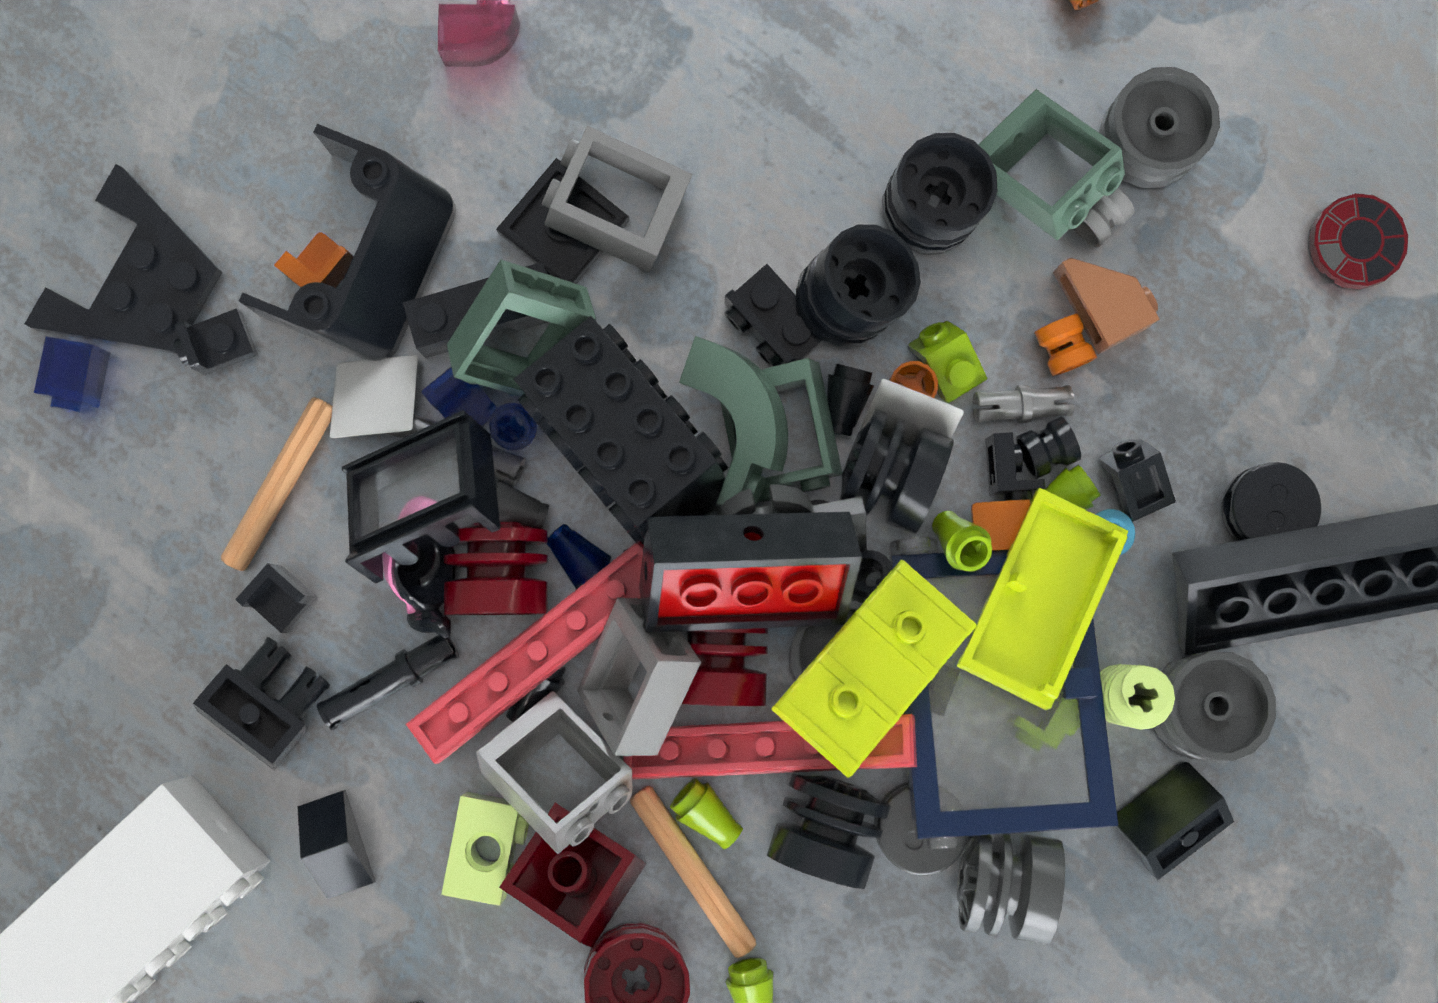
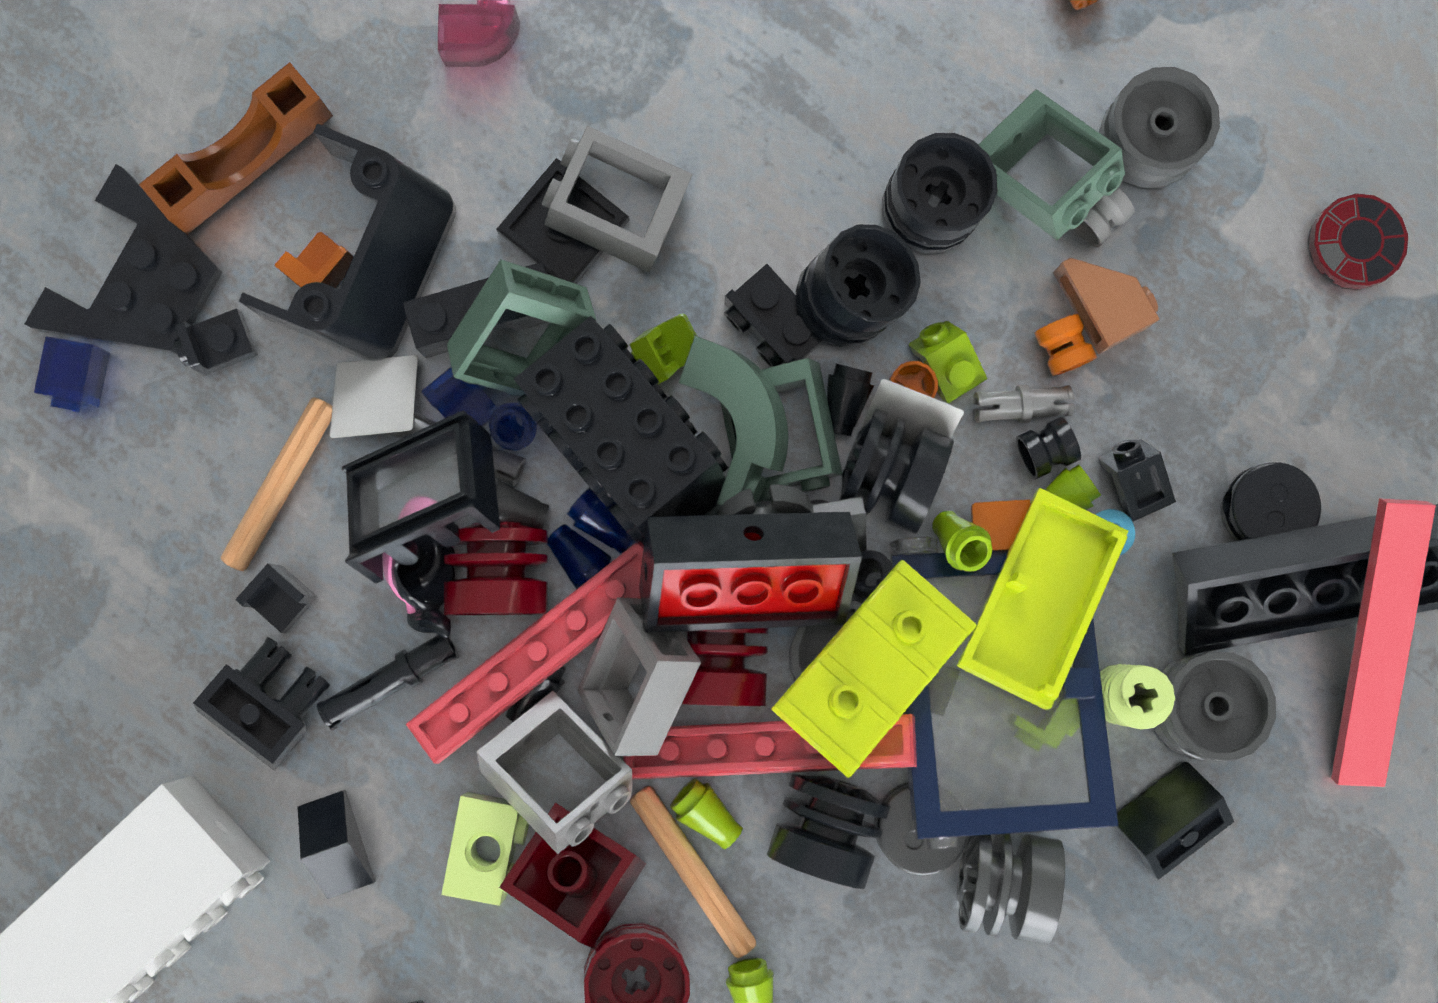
black bracket [985,432,1046,501] -> none
none -> dark orange arch [139,62,333,235]
none -> clear blue cone [566,487,633,554]
none -> lime bracket [629,313,697,384]
none -> coral tile [1331,498,1436,787]

